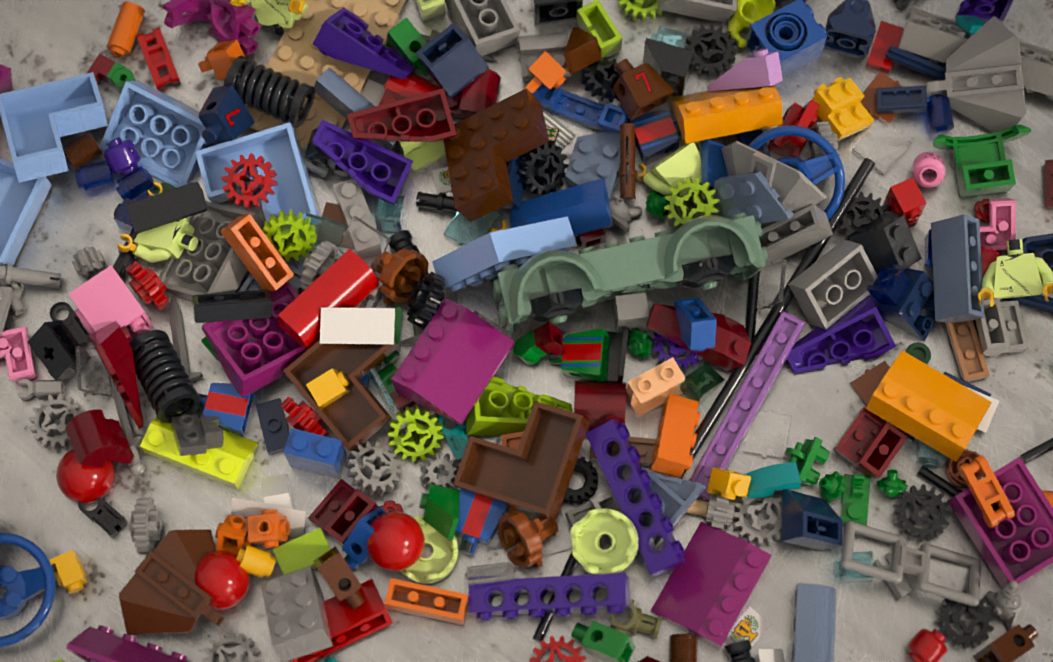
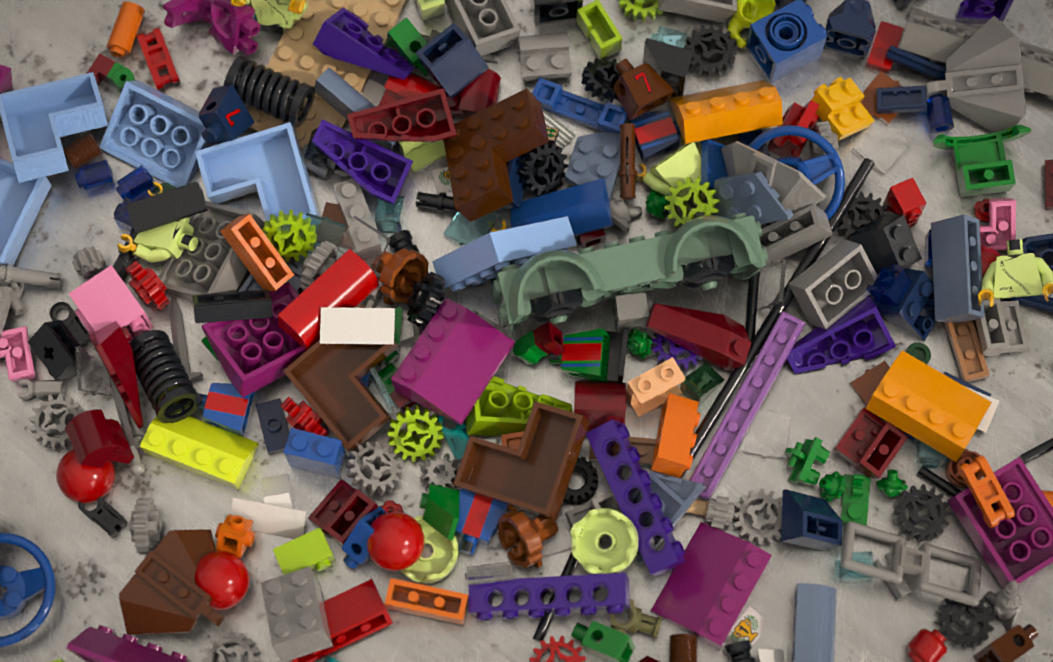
yellow brick [49,550,89,594] -> none
dark purple head [103,137,141,176] -> none
dark grey plate [171,414,223,456] -> none
orange brick [198,39,245,80] -> none
red gear [222,153,278,209] -> none
yellow brick [237,545,276,578] -> none
orange brick [248,510,290,548] -> none
yellow brick [306,368,350,407] -> none
reddish brown torso [314,546,365,609] -> none
orange brick [523,51,567,94] -> none
reddish brown slope [564,27,602,74] -> none
blue slope [674,297,716,351] -> none
lavender slope [707,48,783,91] -> none
yellow brick [707,467,751,500] -> none
teal slope [745,462,801,499] -> none
bright pink head [912,151,946,188] -> none
teal tile [955,15,986,34] -> none

